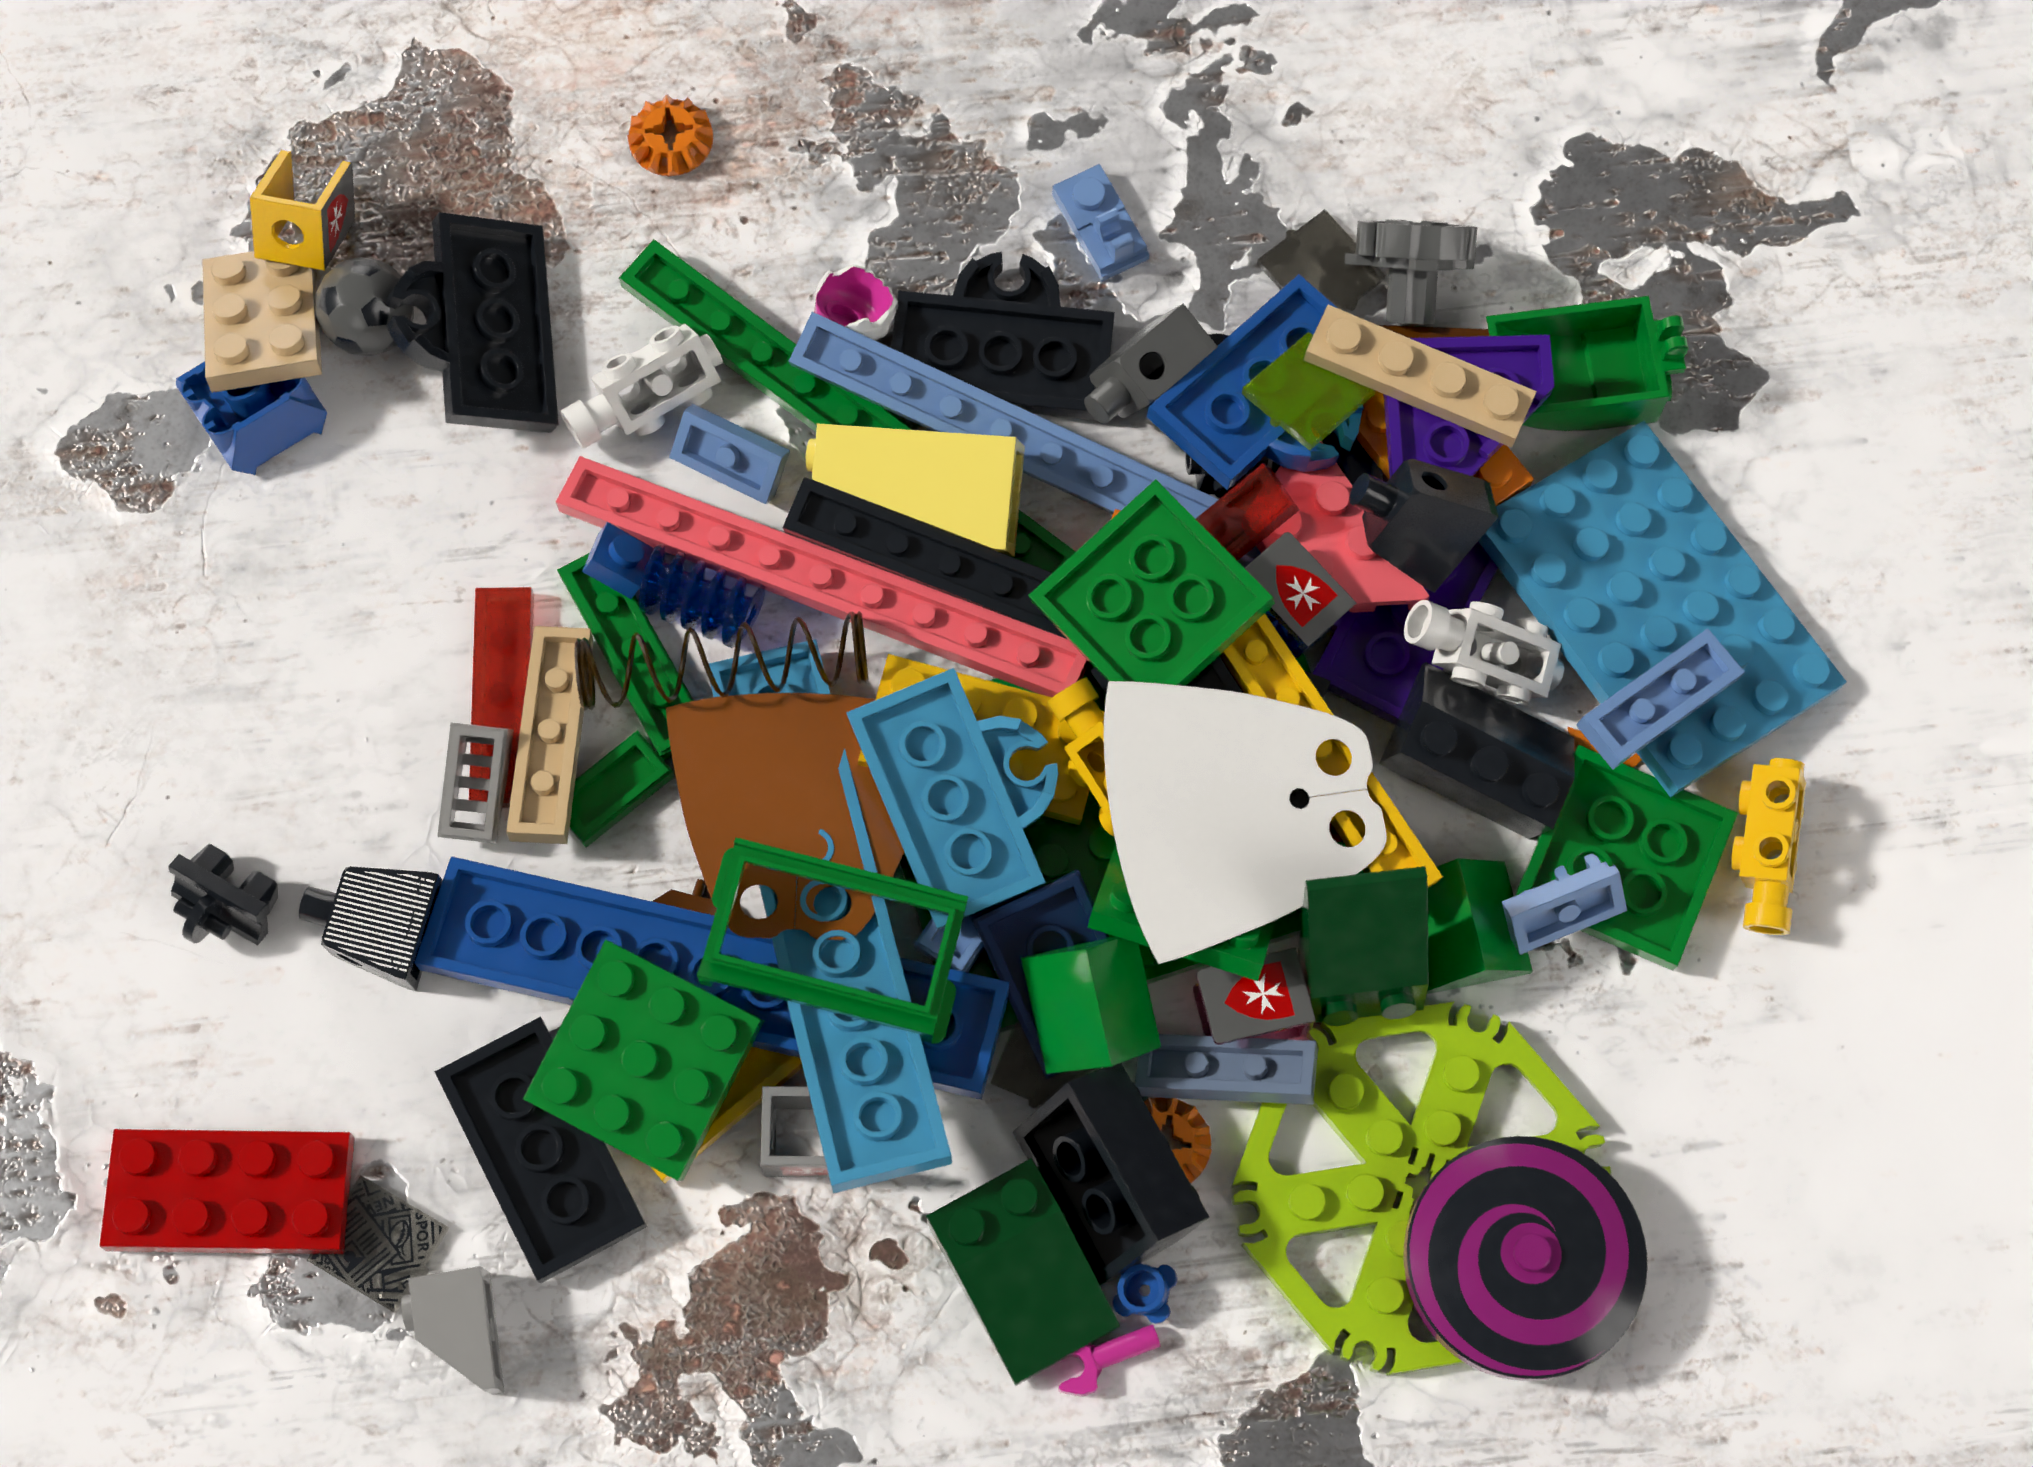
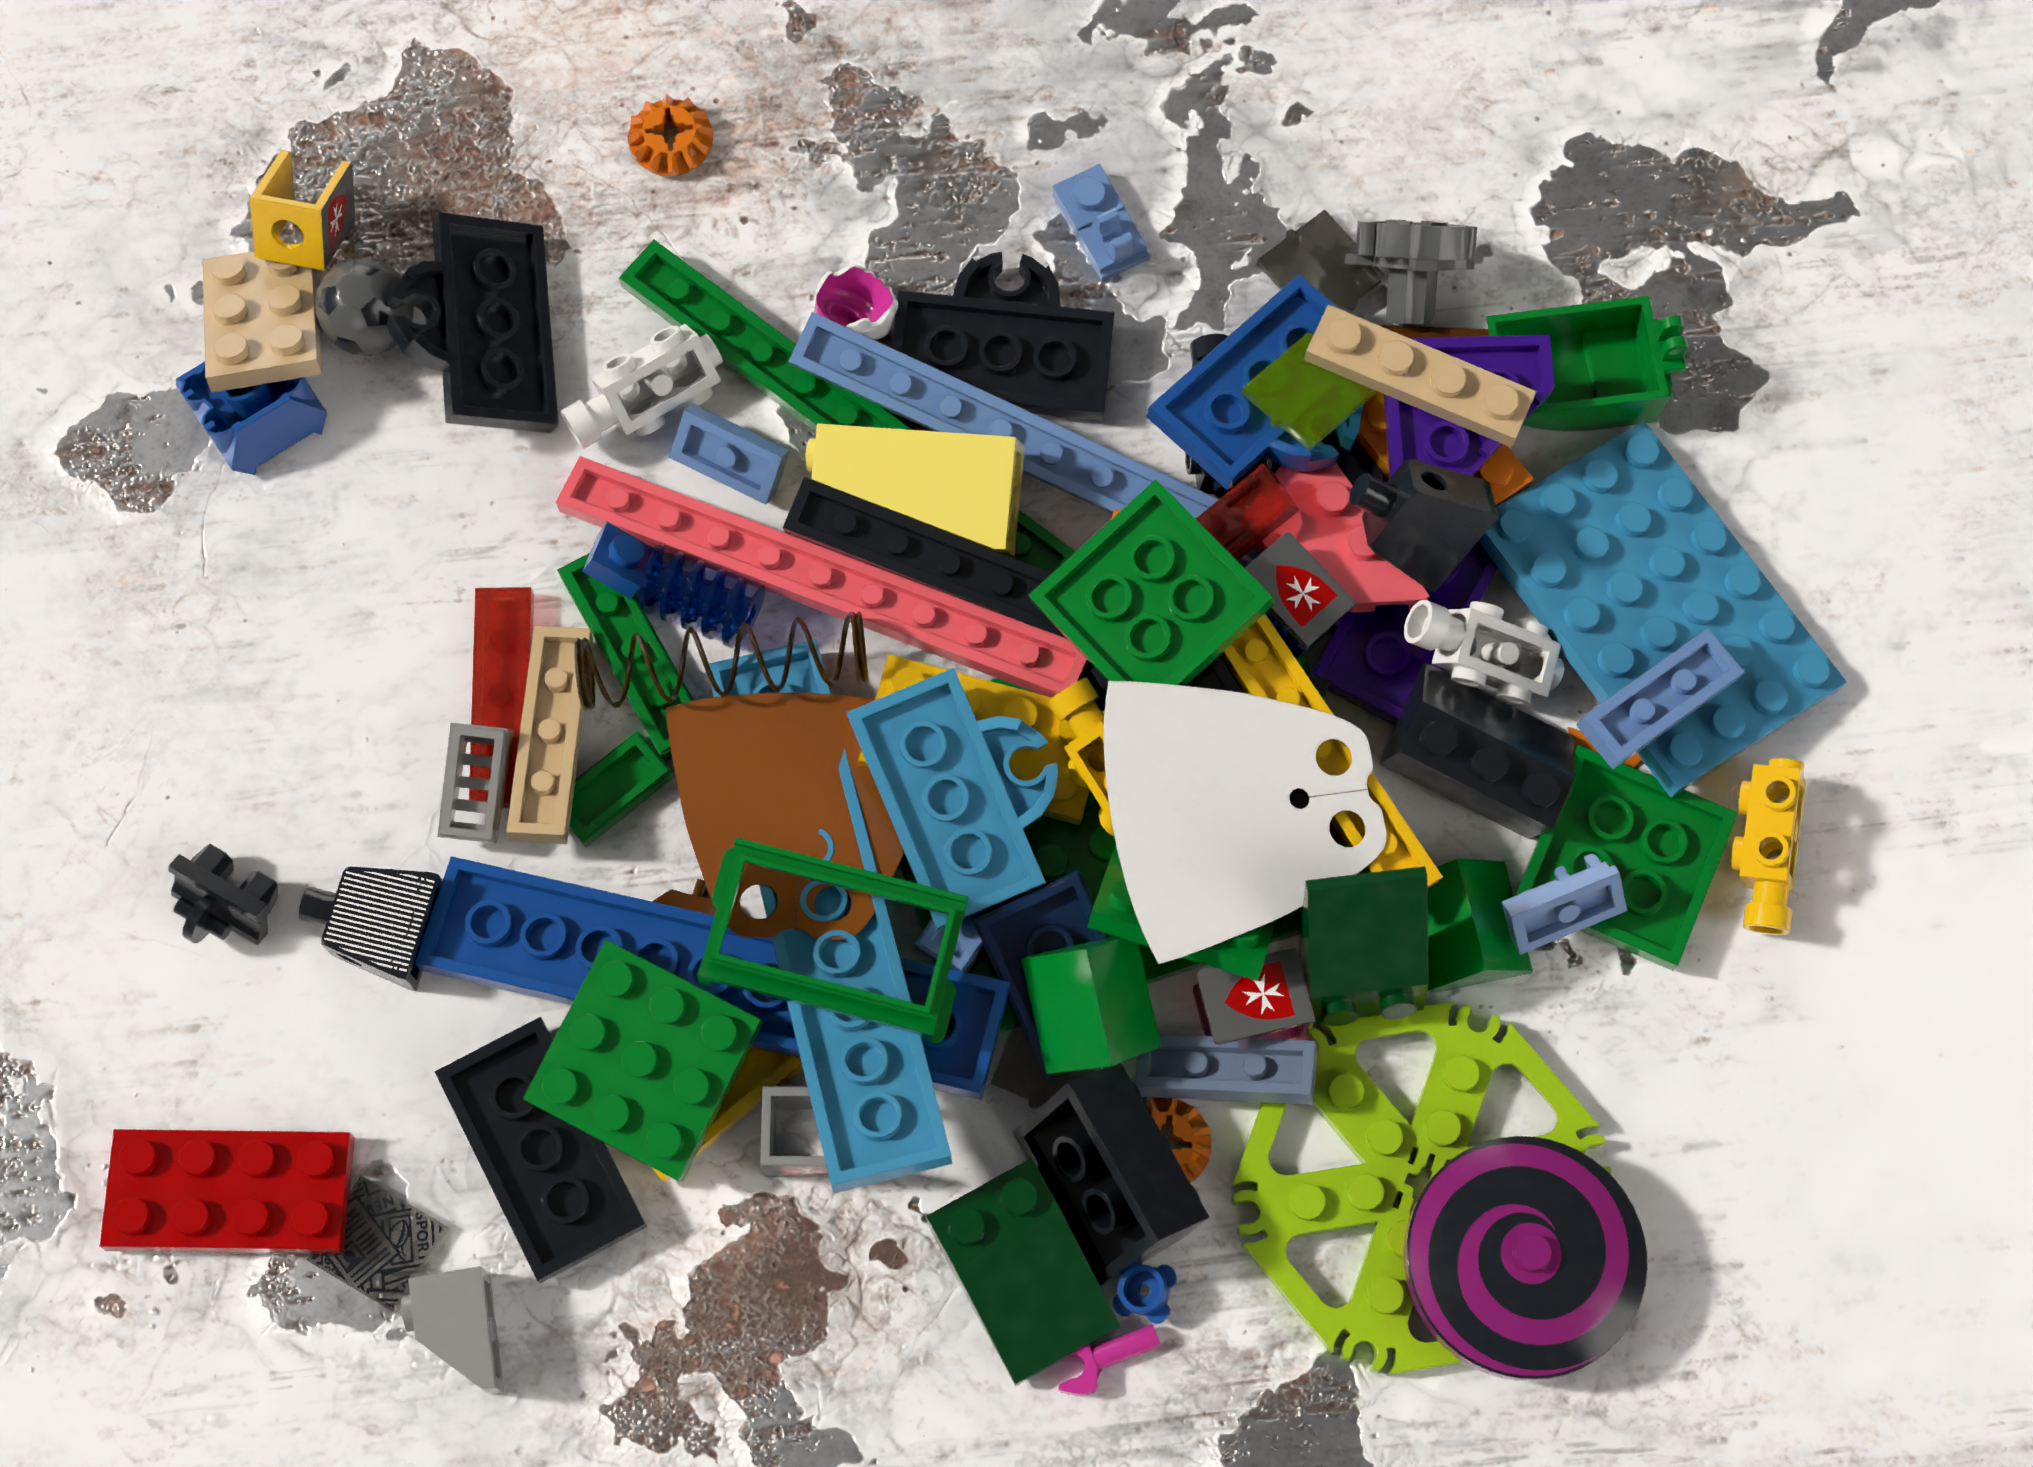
dark grey torso [1084,303,1218,424] -> none

